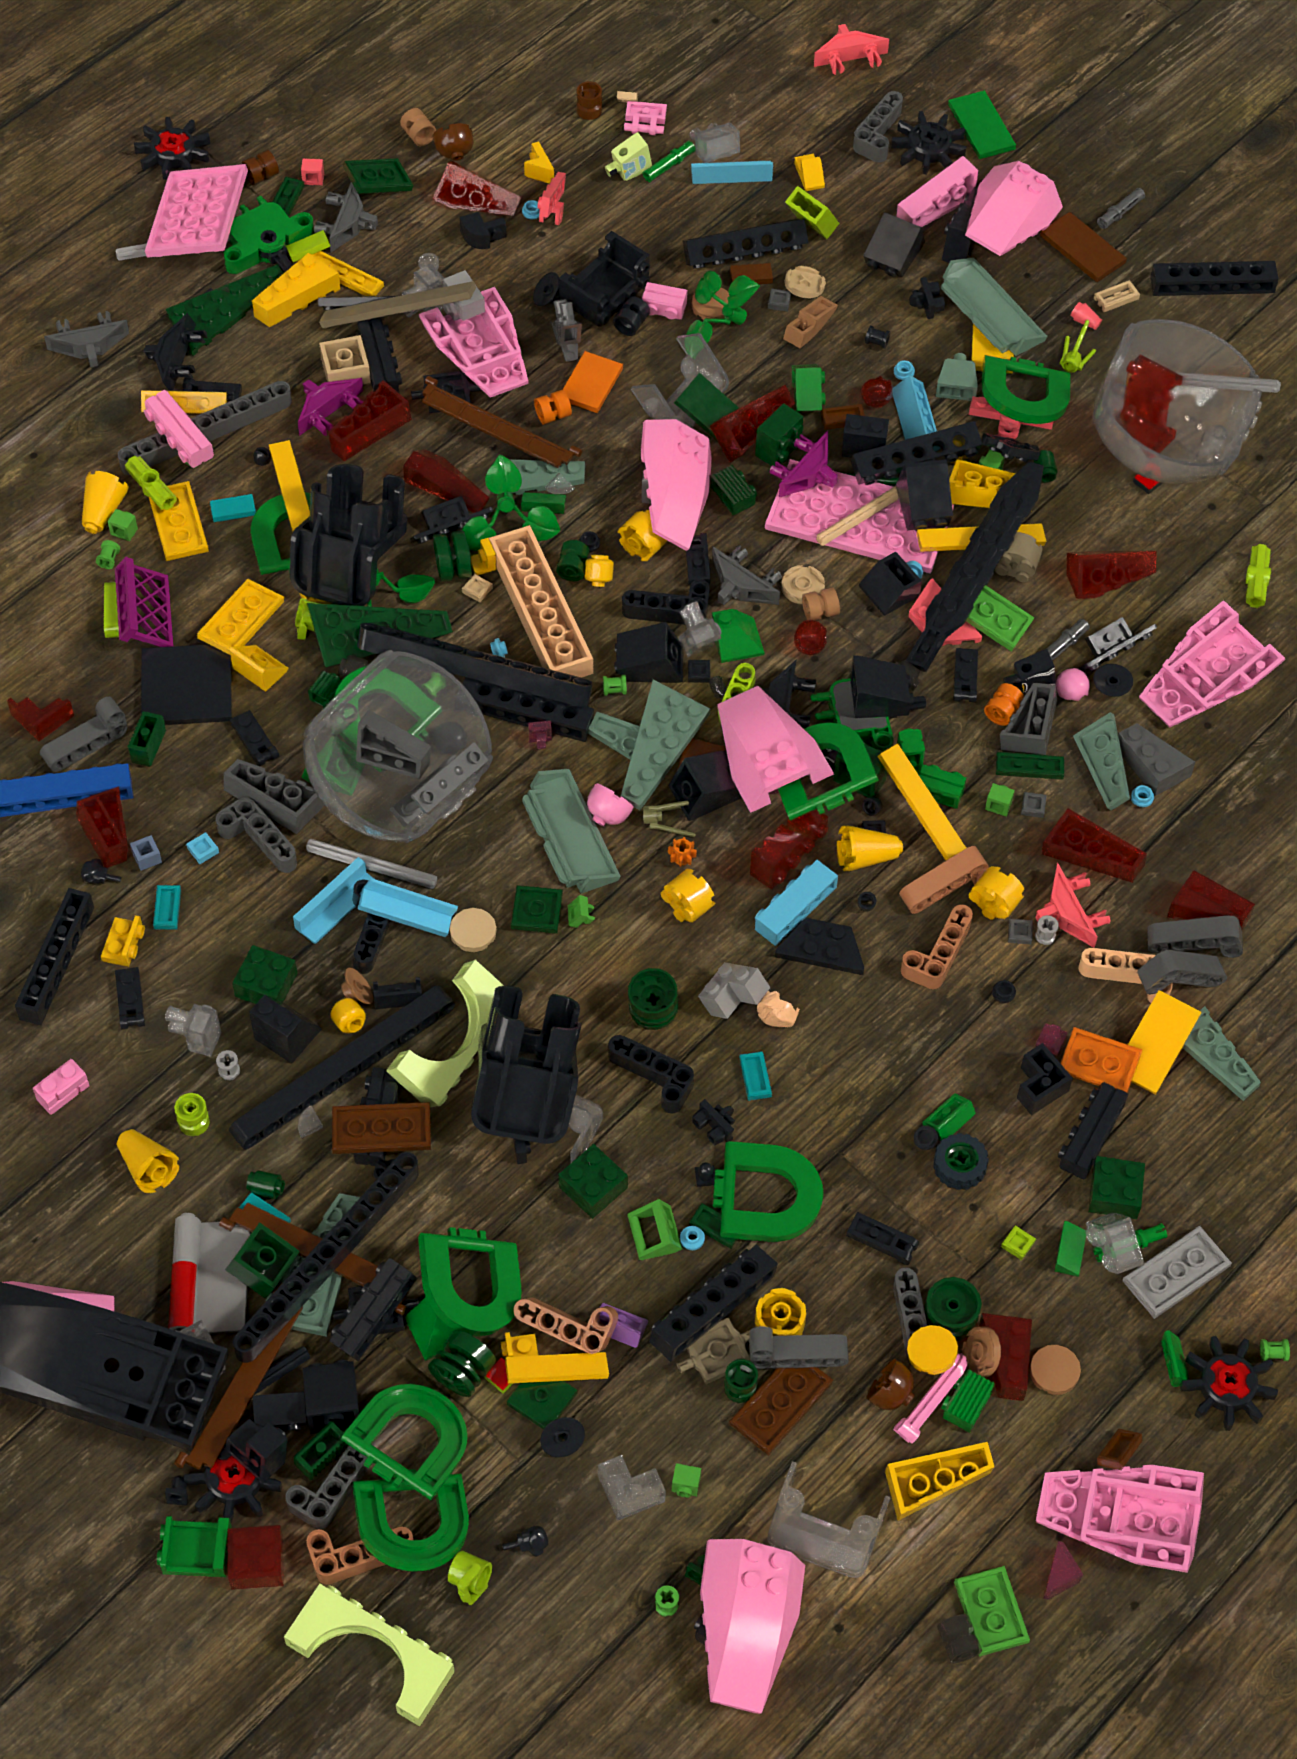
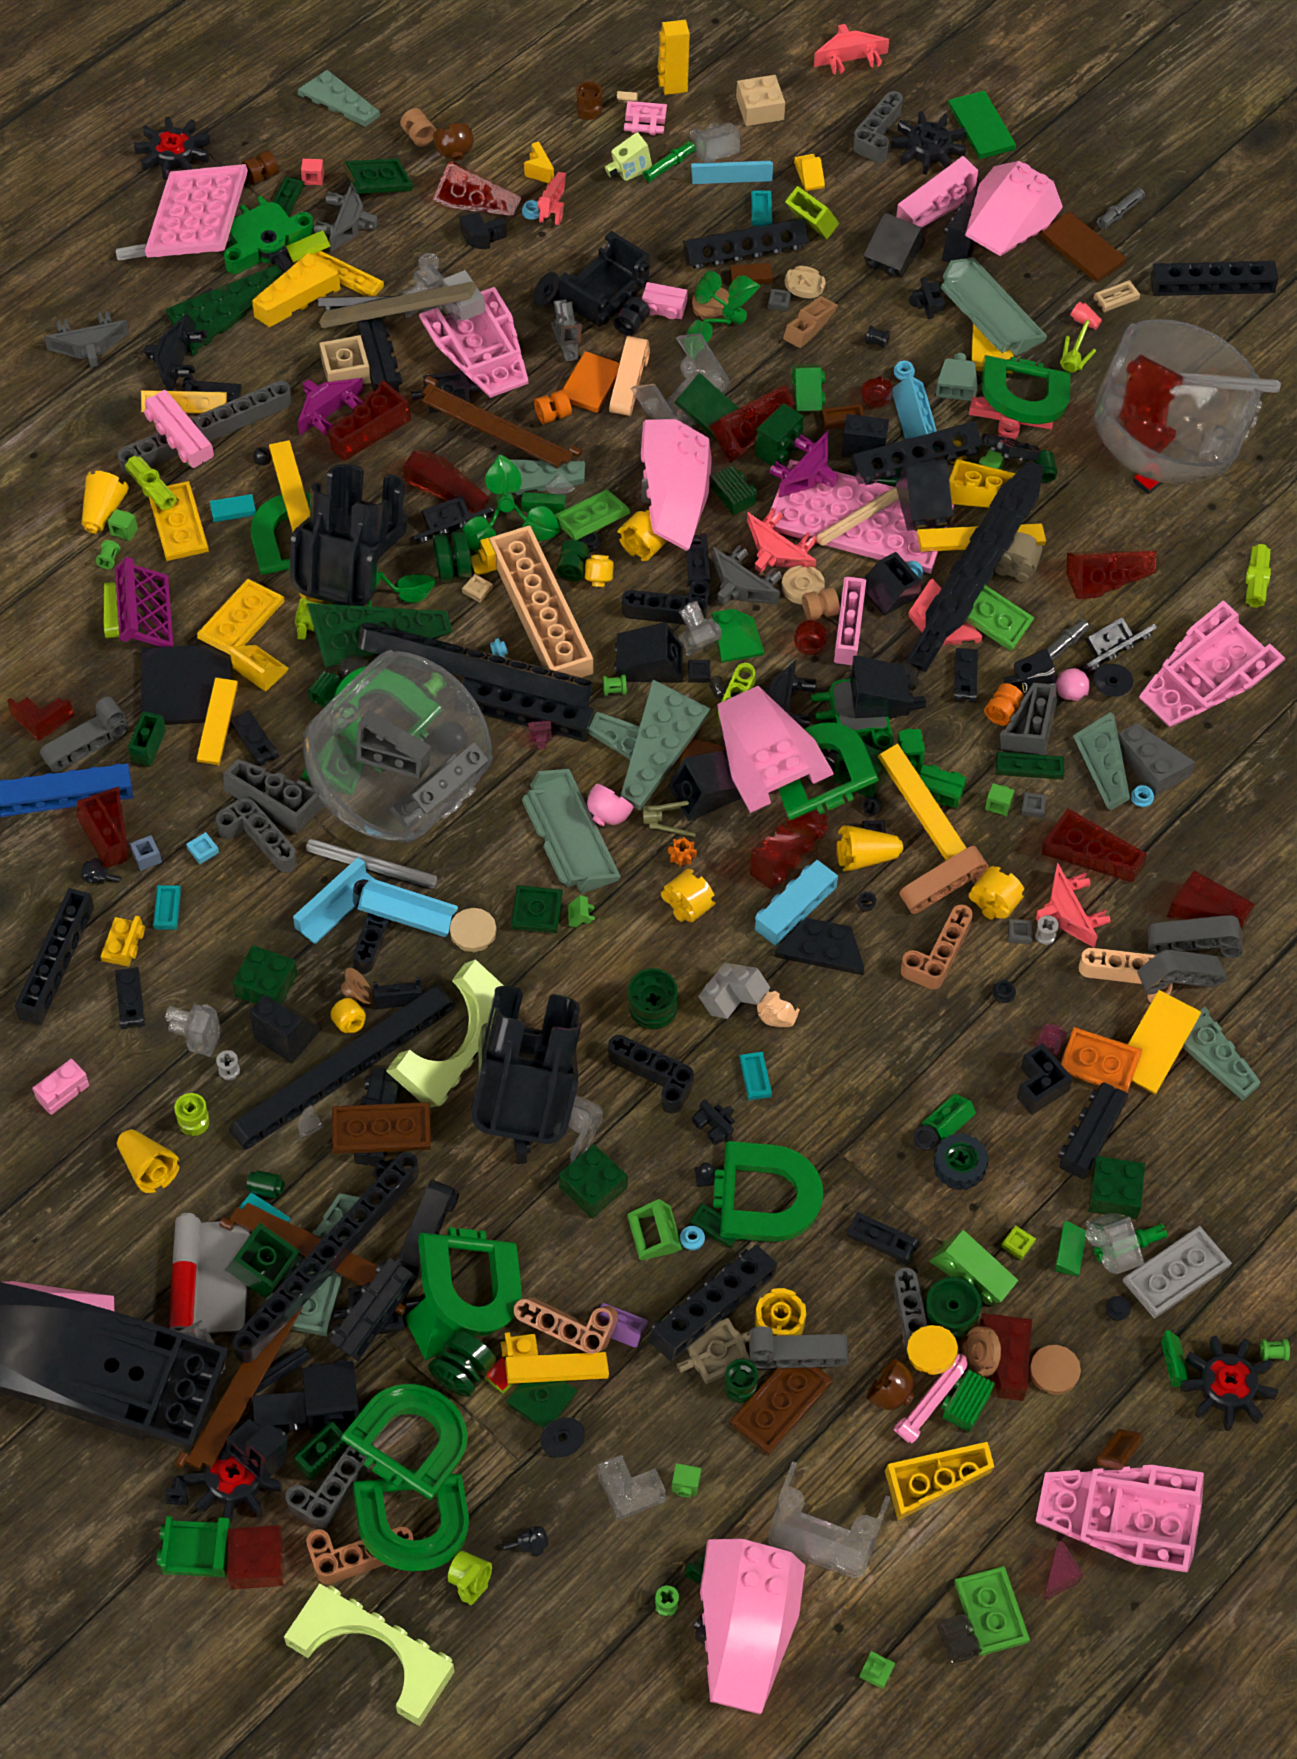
none -> yellow tile [197,678,238,766]
none -> sand green wing [298,70,380,127]
none -> black beam [396,1180,460,1278]
none -> bright green tile [555,489,630,540]
none -> light nougat beam [609,336,650,416]
none -> yellow wedge [657,20,690,95]
none -> tan brick [736,75,785,126]
none -> coral connector [747,508,817,573]
none -> teal tile [751,191,772,226]
none -> bright pink brick [834,577,866,665]
none -> bright green tile [859,1651,895,1689]
none -> bright green wedge [929,1230,1018,1307]
none -> black plate [1106,1296,1131,1321]

